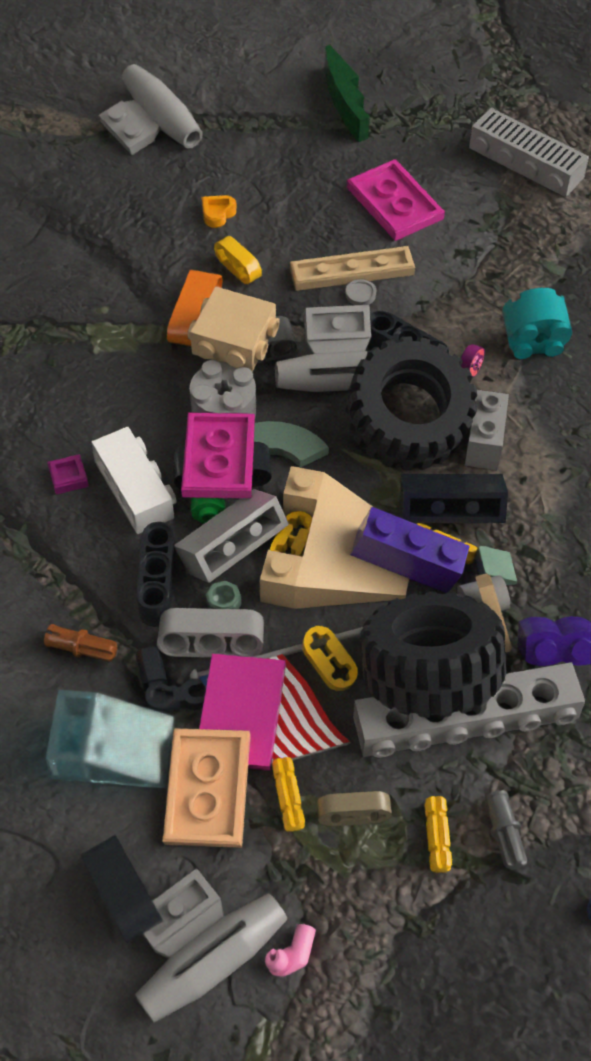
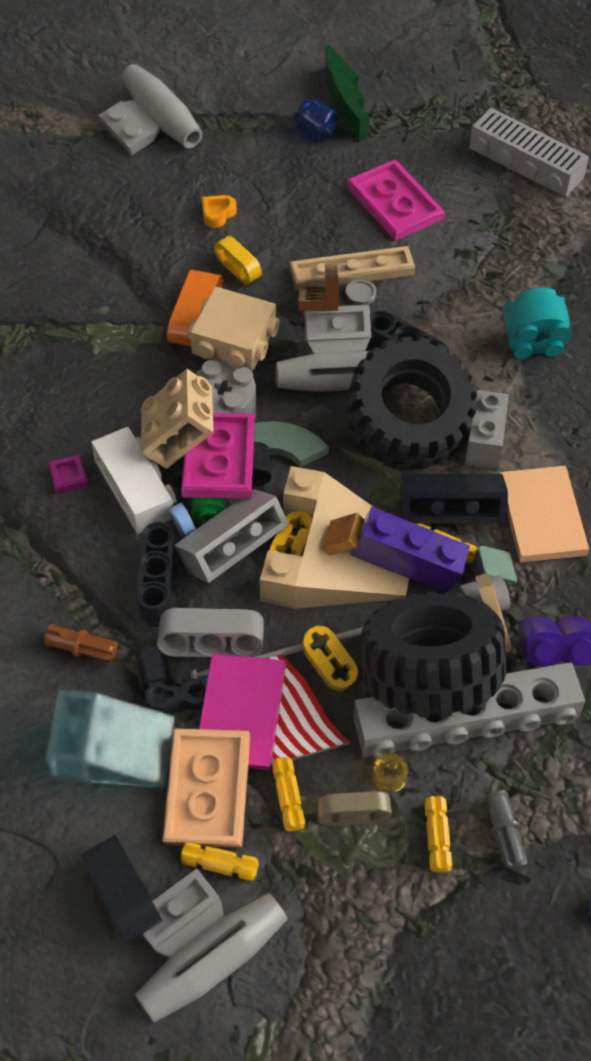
sand green tile [206,581,242,609] -> none
bright pink arm [265,924,316,977] -> none
magenta tile [461,344,485,377] -> none
none -> tan brick [141,369,213,469]
none -> light blue tile [169,502,196,538]
none -> yellow axle [181,842,258,881]
none -> clear blue head [294,98,338,142]
none -> reddish brown fence [299,265,339,311]
none -> pearl gold tile [322,512,365,555]
none -> clear yellow bush [373,753,408,792]
none -> light nougat tile [500,466,589,563]

